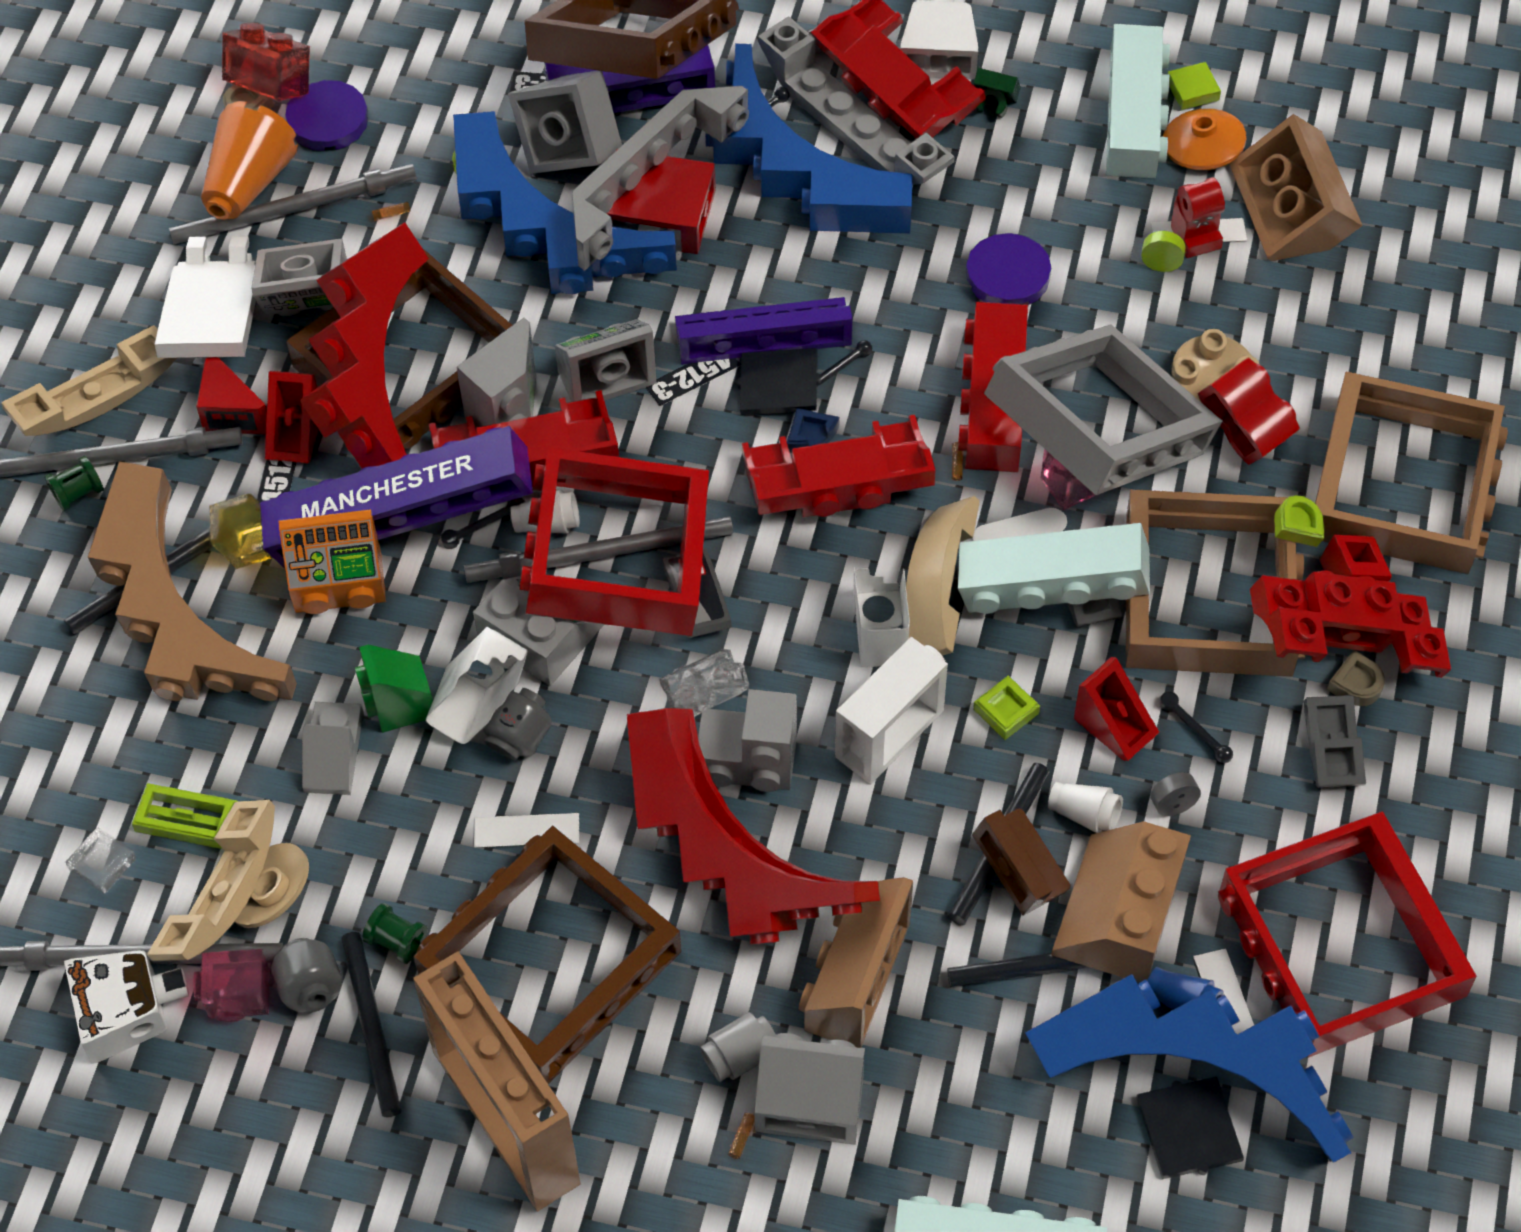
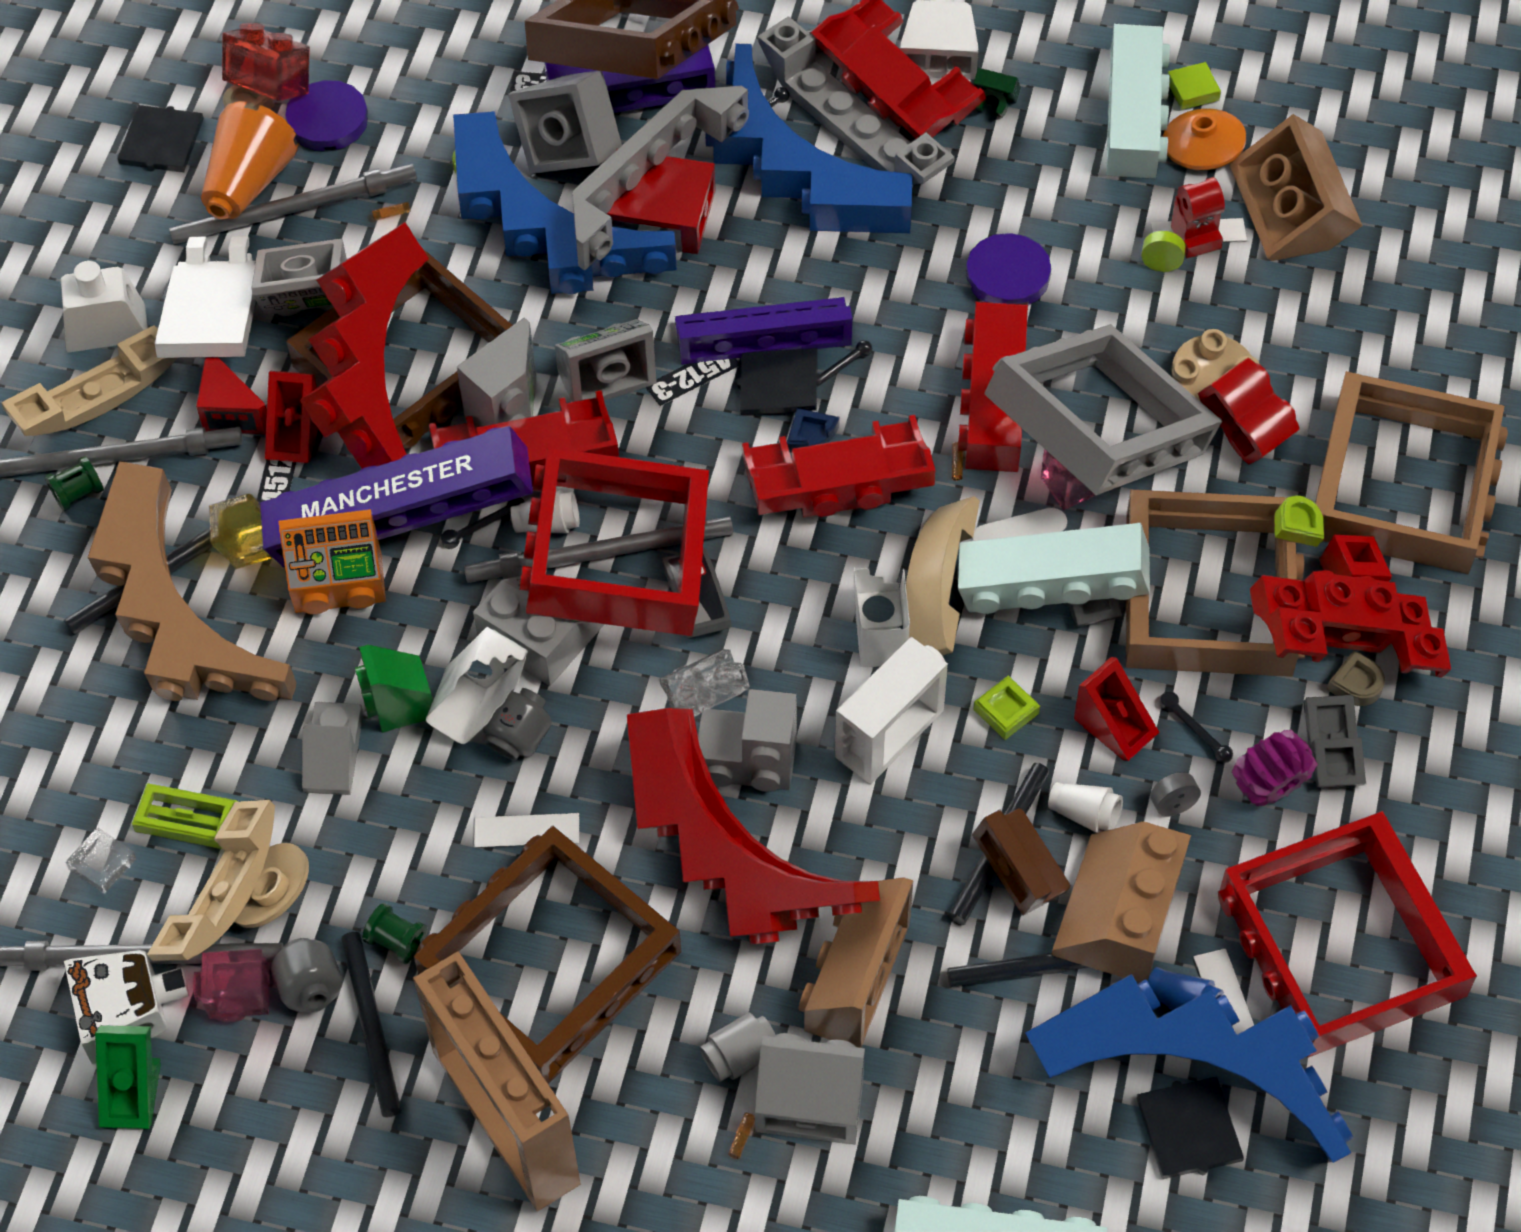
none -> white torso [61,261,148,353]
none -> green slope [95,1025,161,1129]
none -> black piece [117,105,204,173]
none -> magenta gear [1231,730,1317,806]

